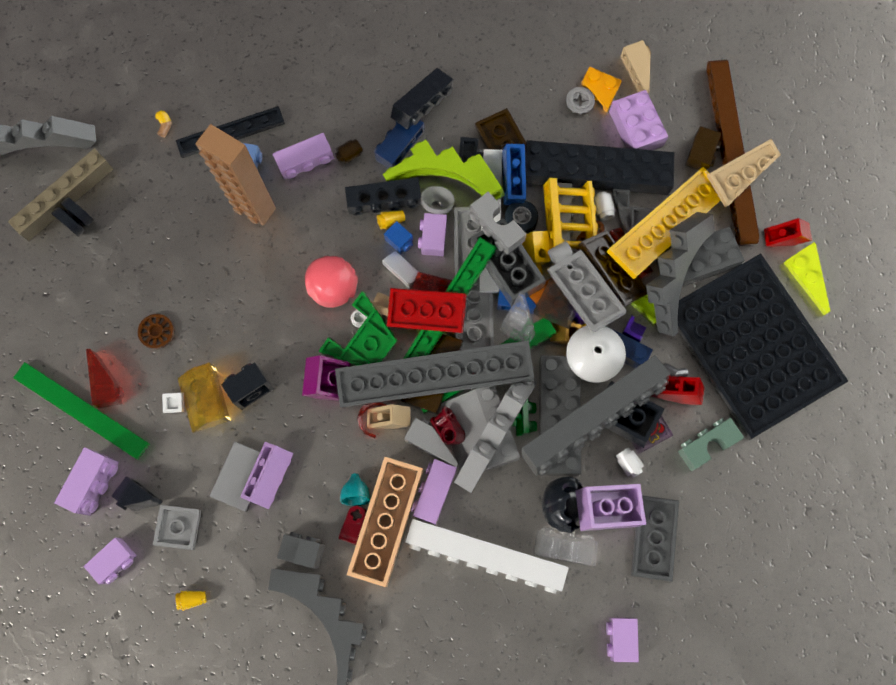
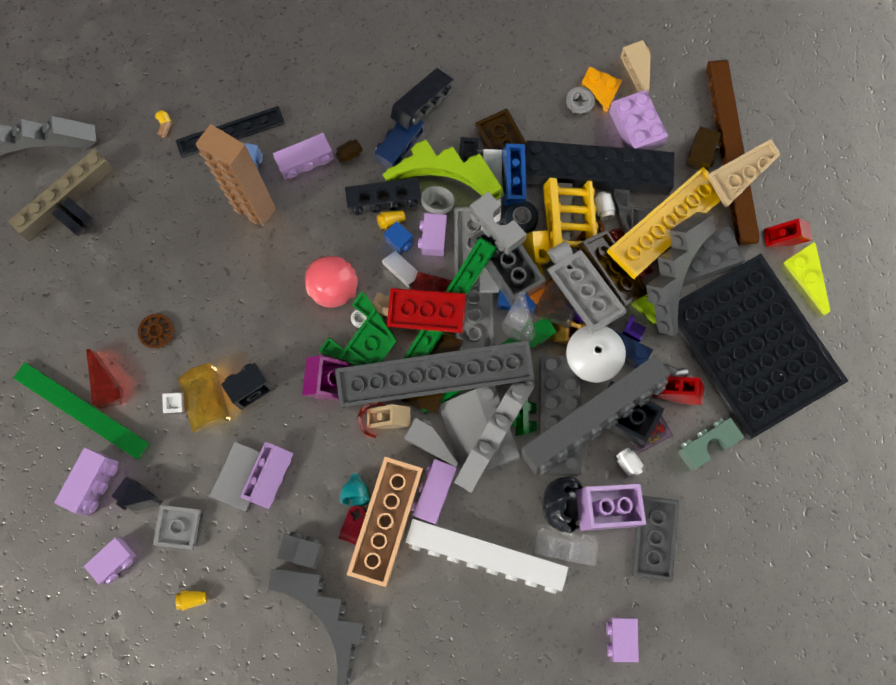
dark red piece [430,406,465,444] -> none

